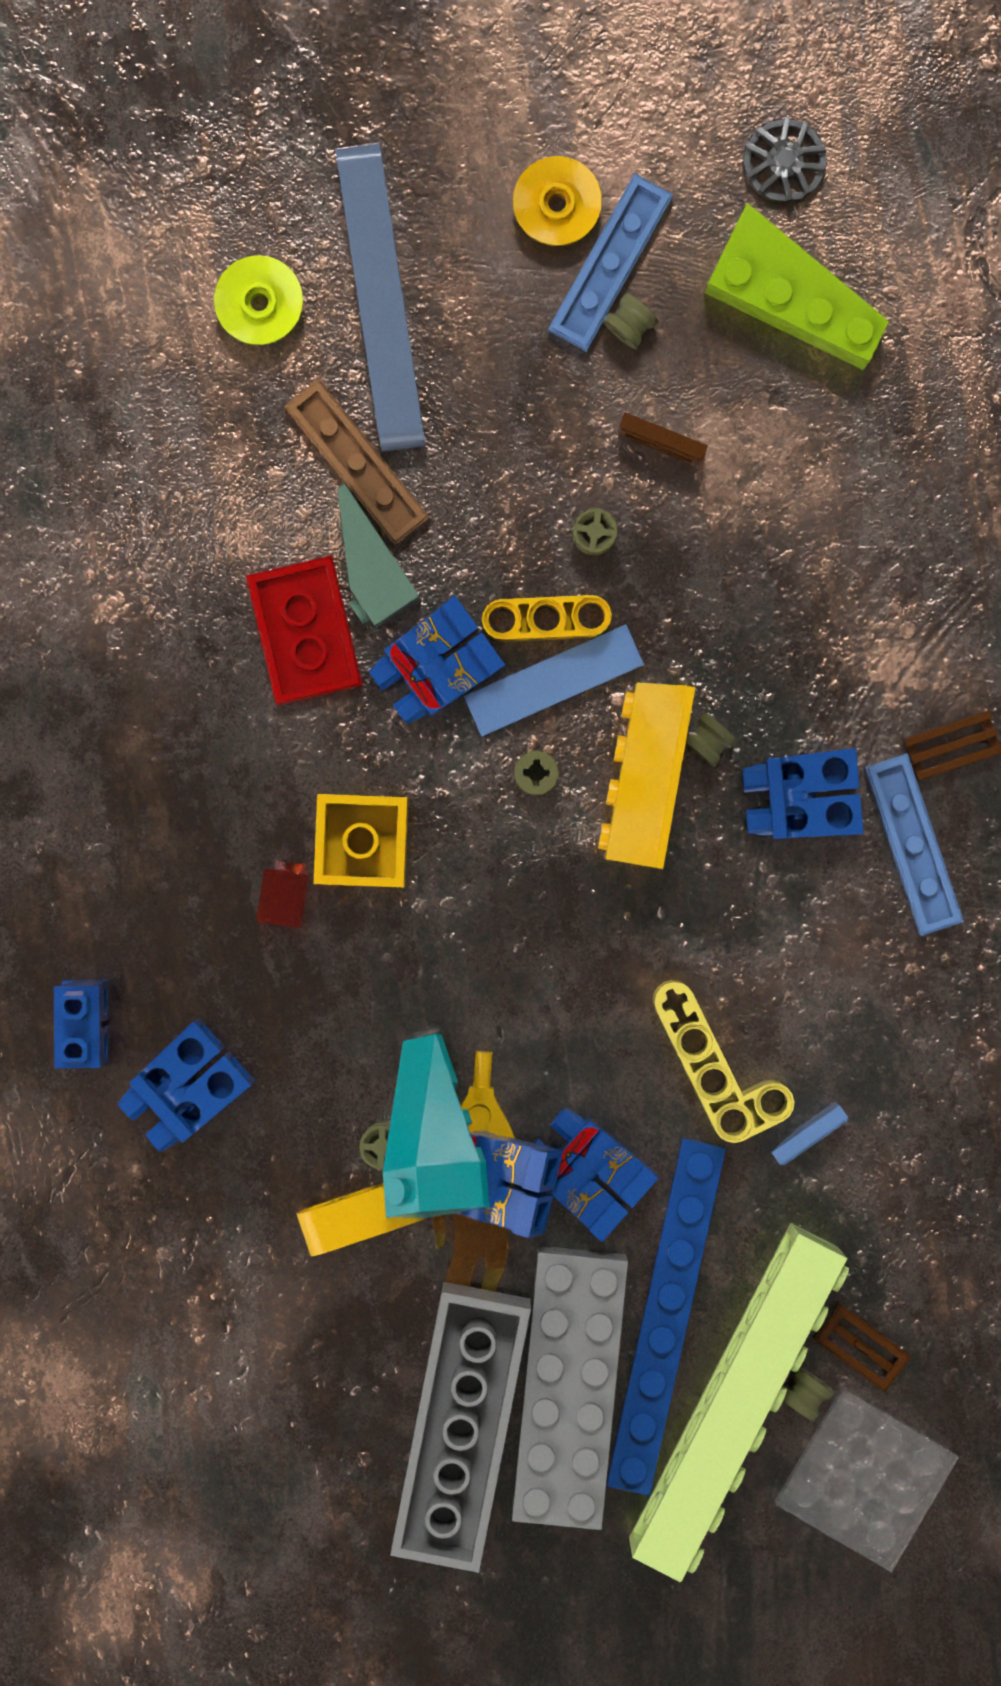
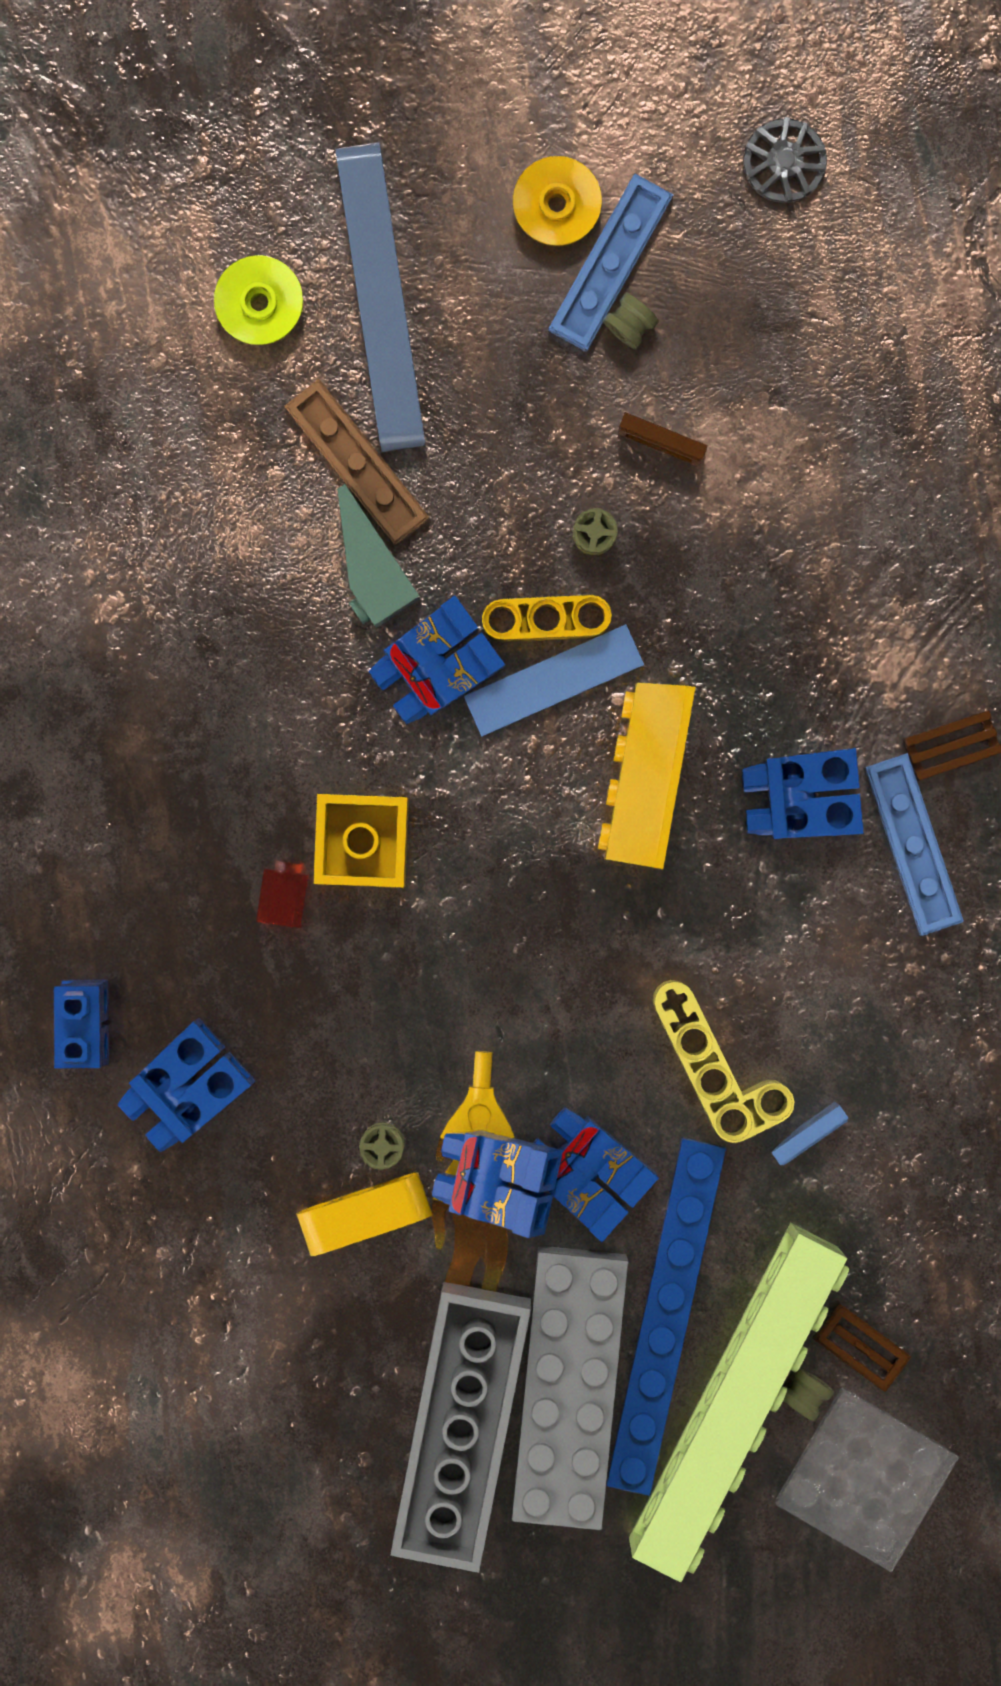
red tile [246,555,363,706] -> none
teal wedge [383,1034,490,1218] -> none
olive wheel [514,750,559,796] -> none
olive wheel [686,712,738,768] -> none
lime wedge [704,203,889,370] -> none

